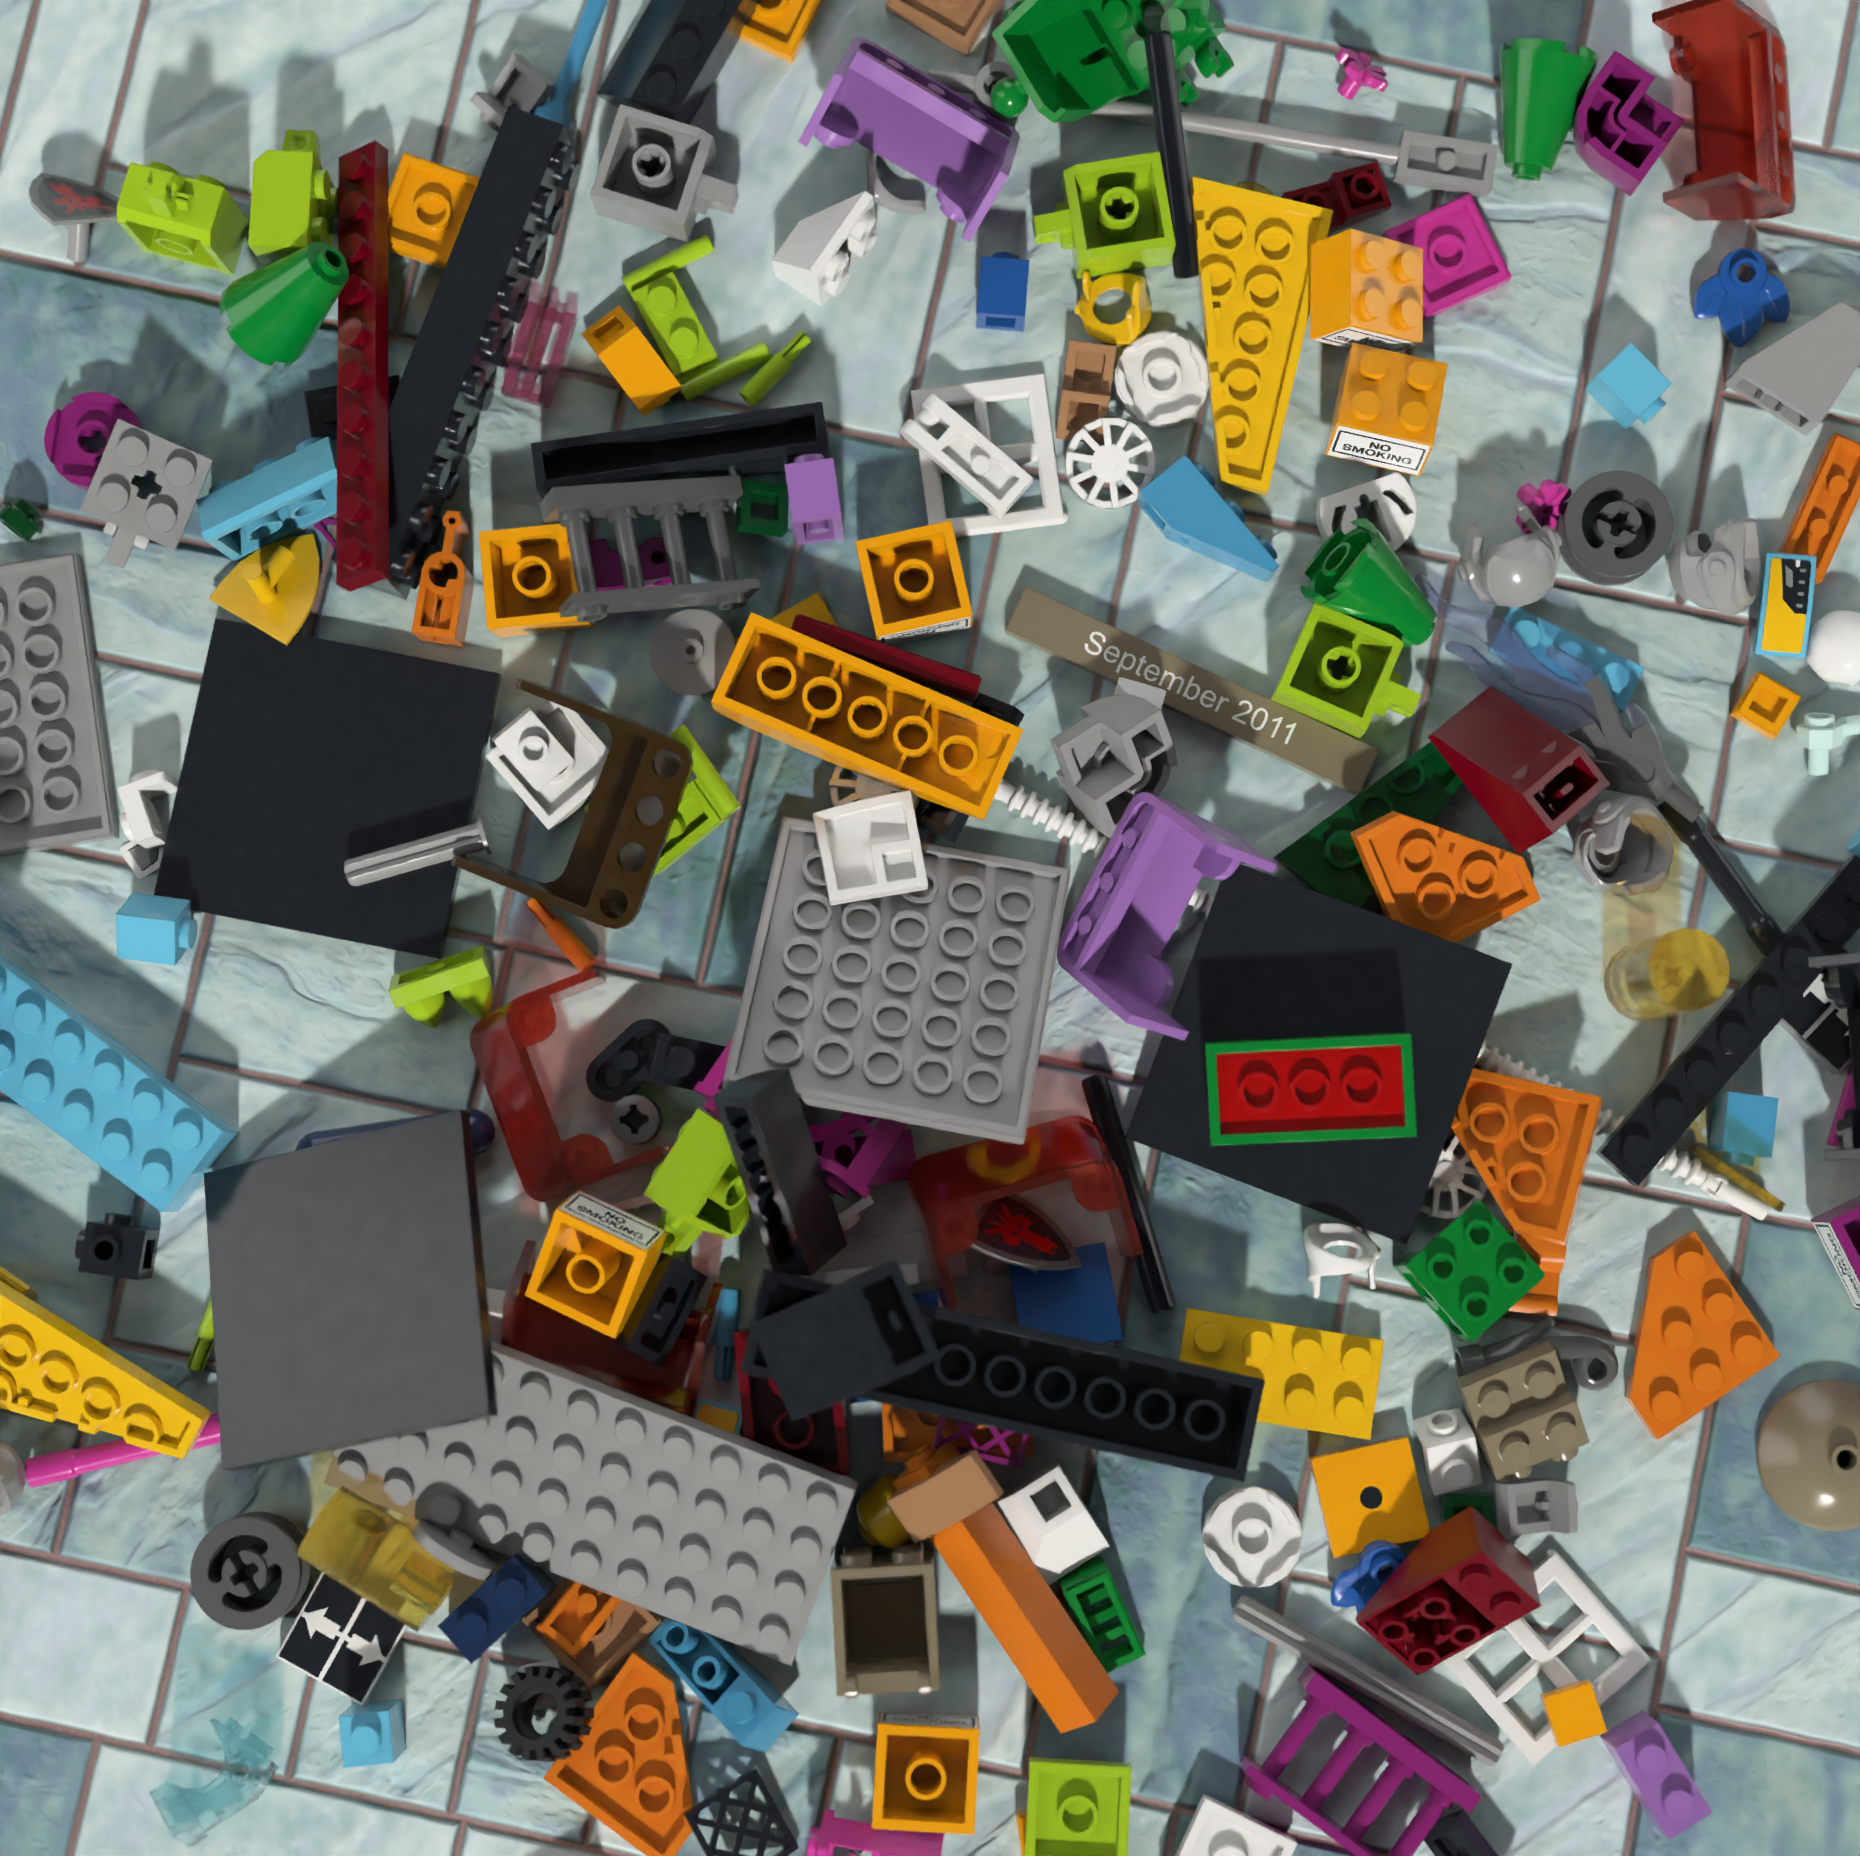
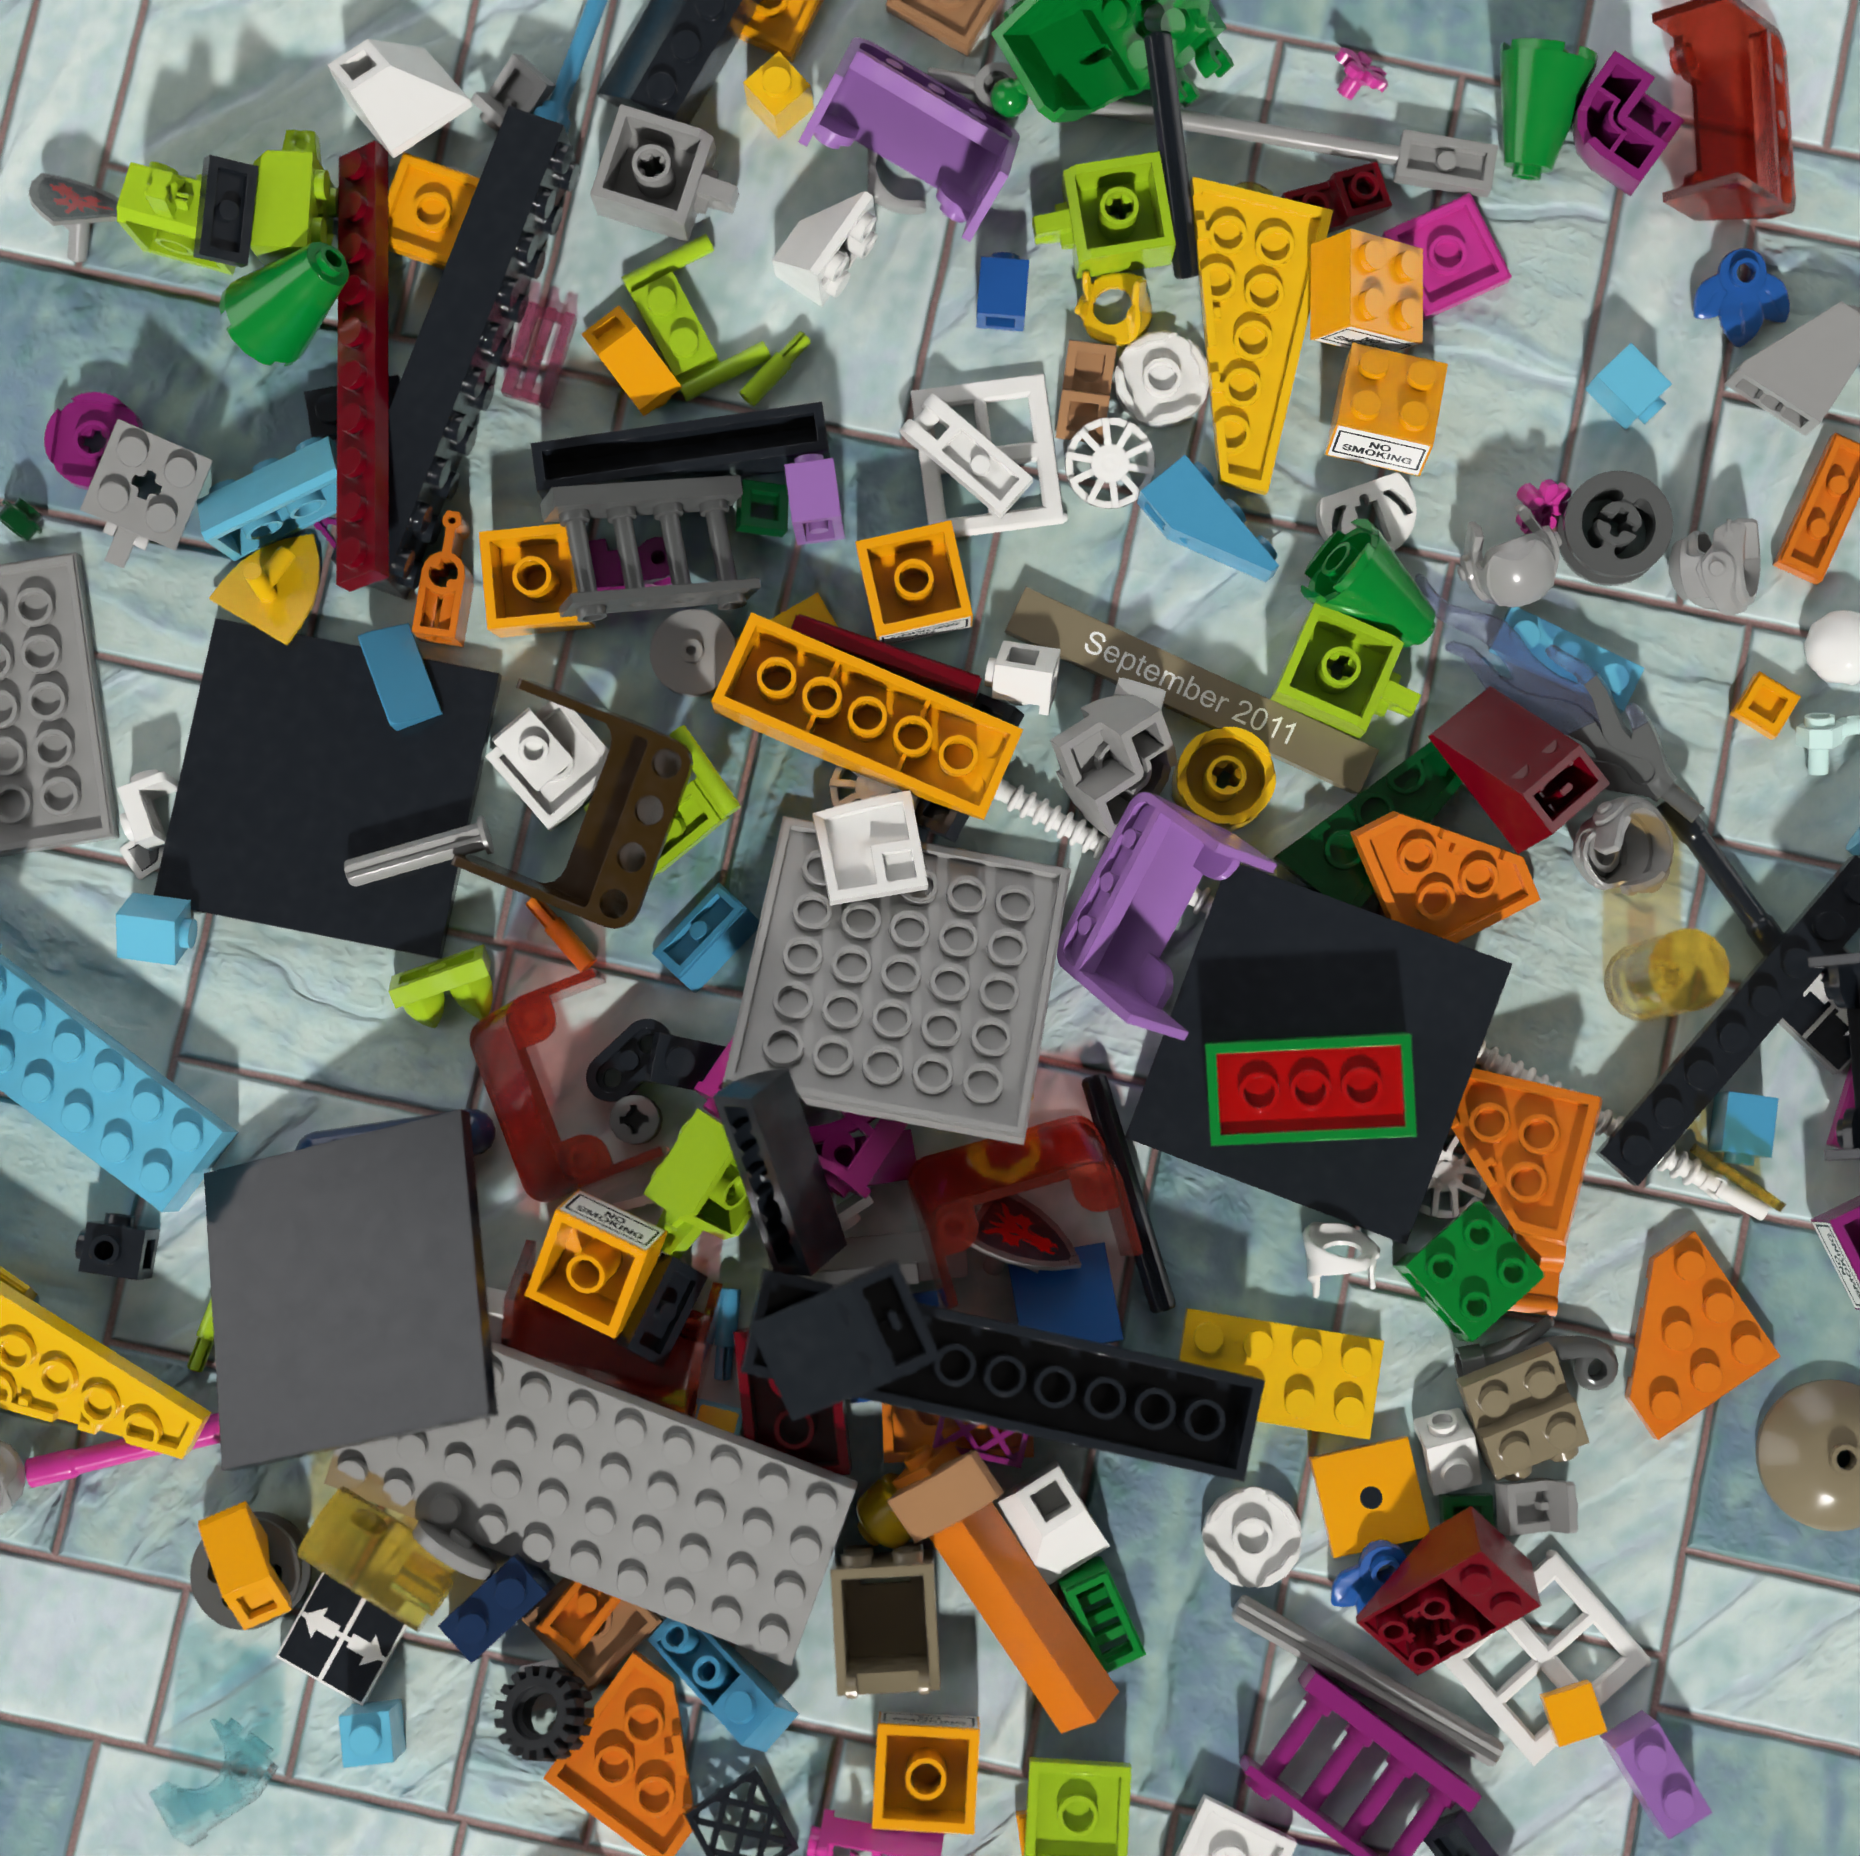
slope [1753,551,1817,659] -> none
none -> black plate [193,155,258,268]
none -> light orange slope [198,1501,292,1631]
none -> white slope [328,39,473,158]
none -> dark azure slope [357,623,443,731]
none -> dark azure slope [652,883,760,993]
none -> yellow brick [743,51,814,139]
none -> white brick [985,640,1061,715]
none -> yellow brick [1172,727,1276,832]

